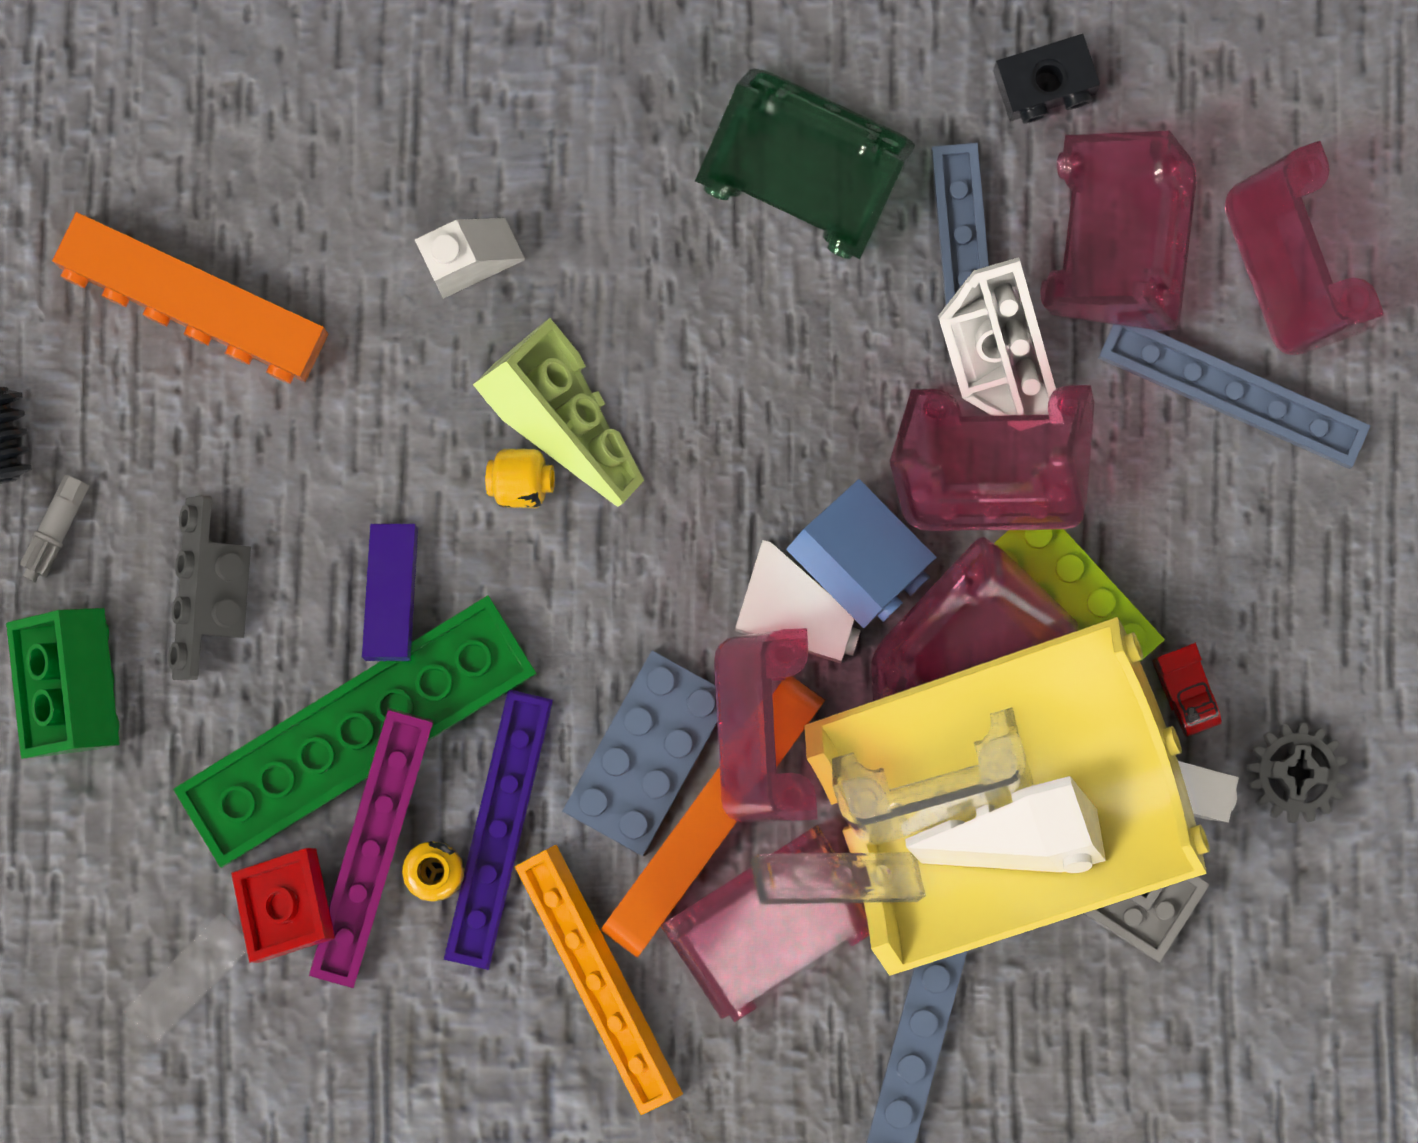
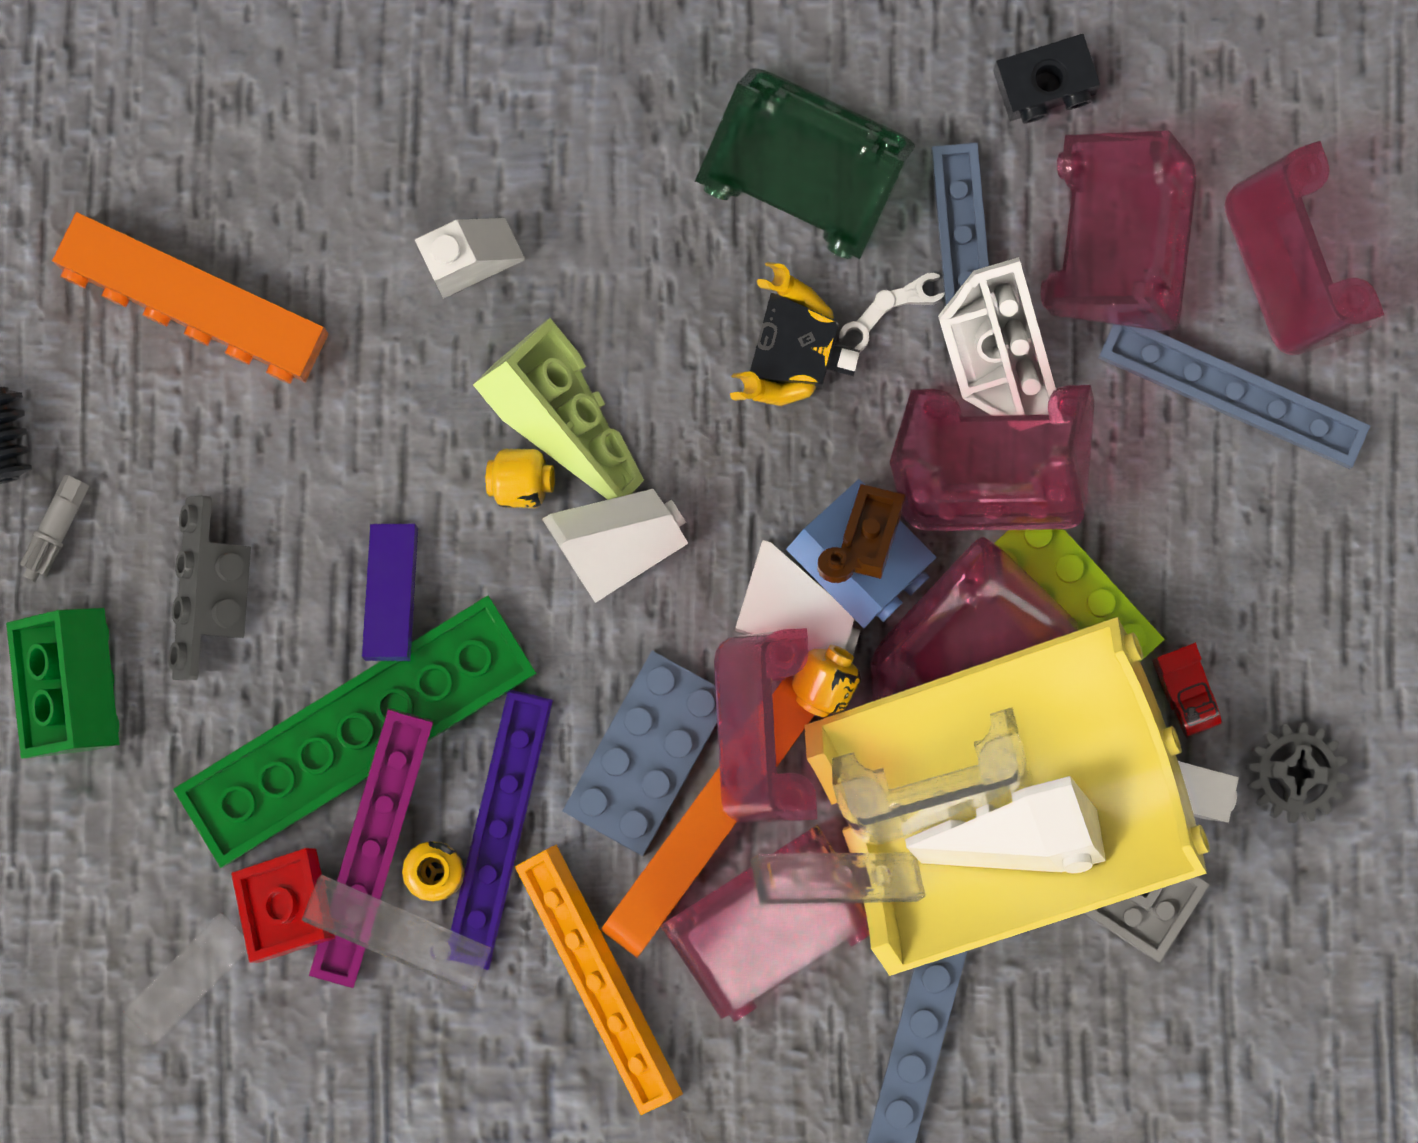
none -> clear tile [302,875,491,993]
none -> white slope [542,489,688,603]
none -> torso [730,262,860,406]
none -> yellow head [792,645,861,717]
none -> reddish brown hinge [817,484,906,583]
none -> white piece [839,273,945,352]

